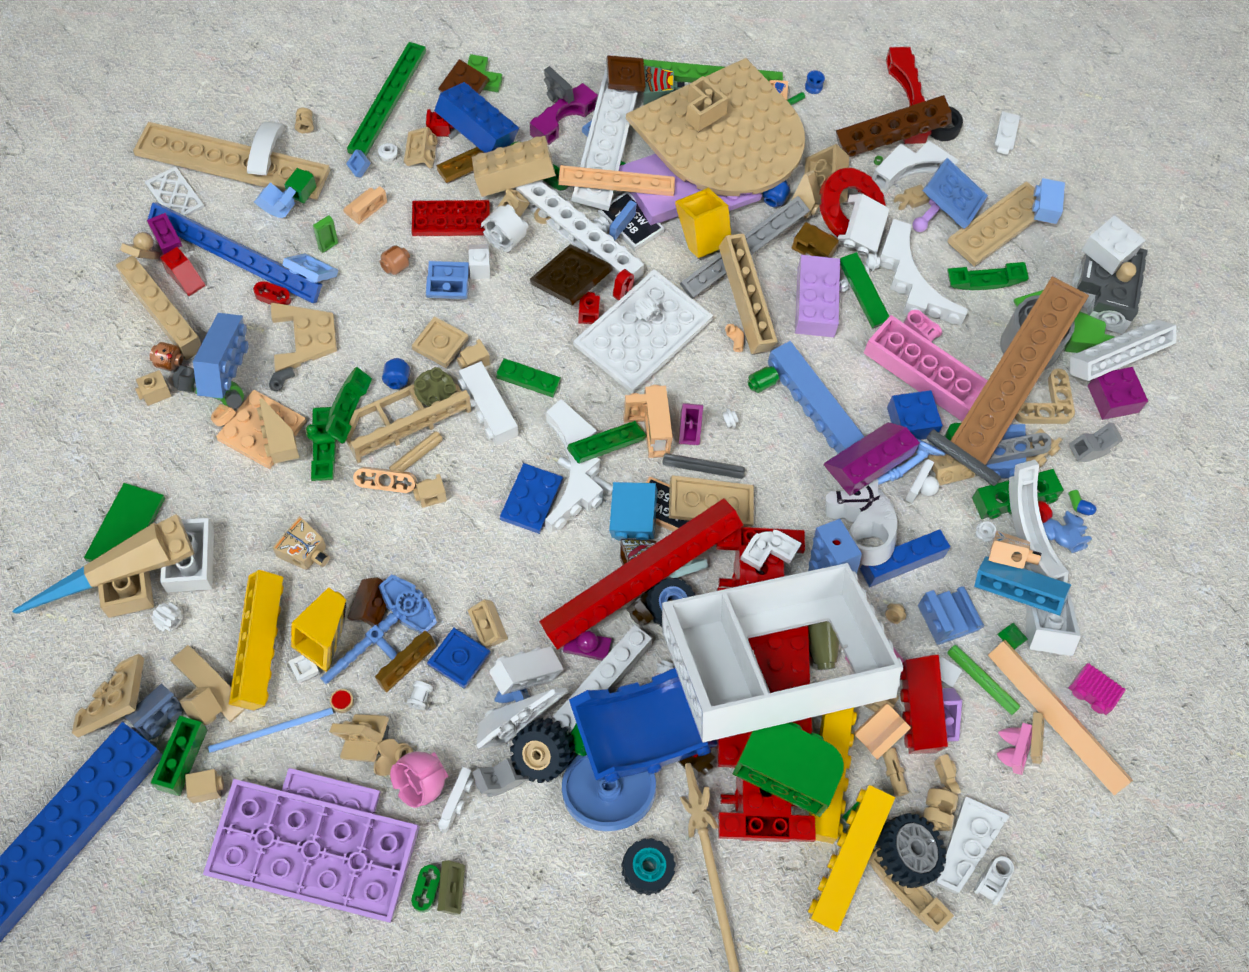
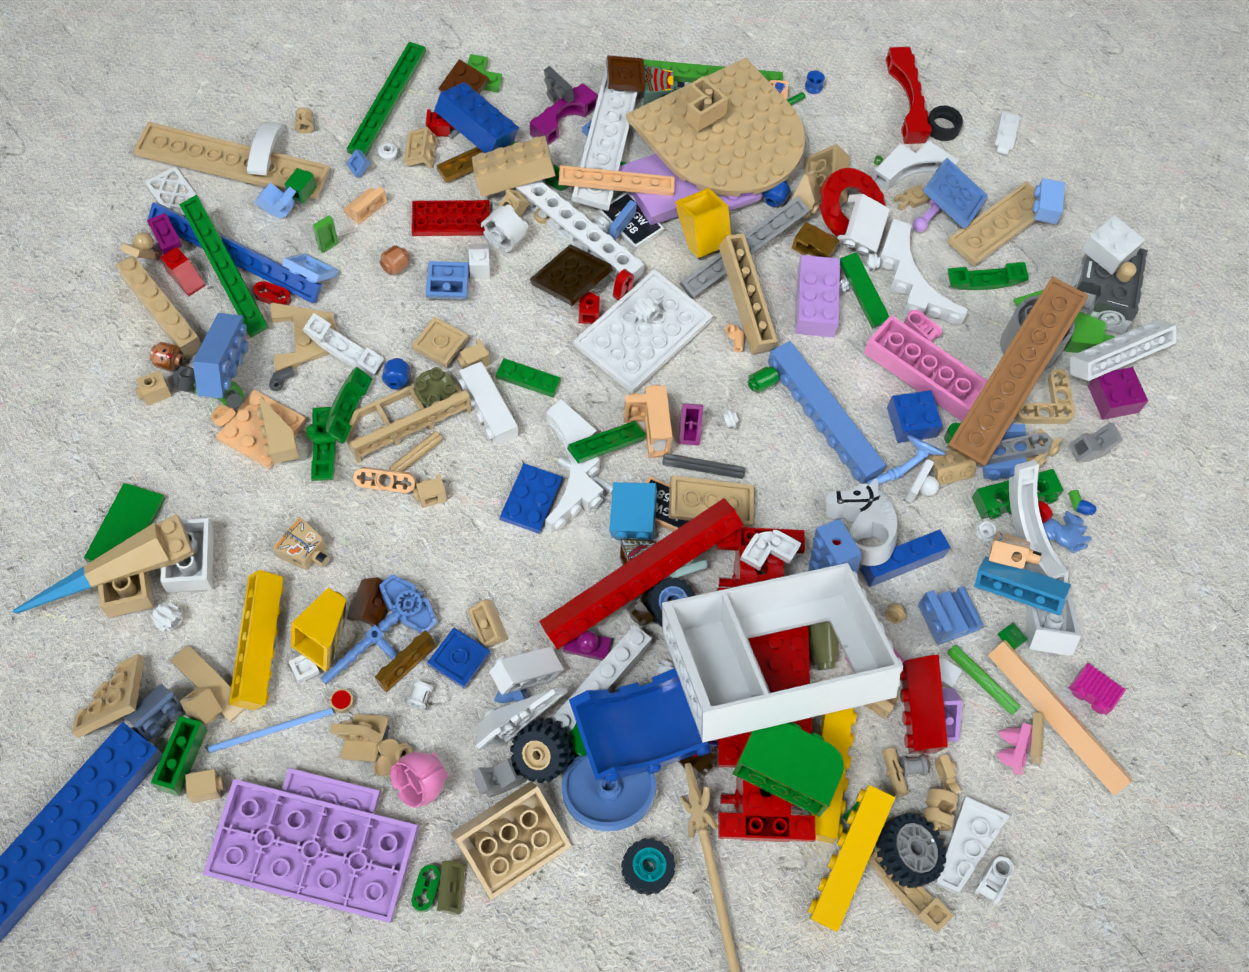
white hinge [438,767,474,833] -> none
magenta slope [823,422,920,496] -> none
reddish brown brick [836,95,952,157] -> none
light nougat panel [854,703,911,760] -> none
dark grey axle [926,430,1001,486] -> none
none -> green plate [179,194,269,337]
none -> white slope [303,313,384,375]
none -> tan slope [450,781,572,900]
none -> light grey bush [899,754,928,777]

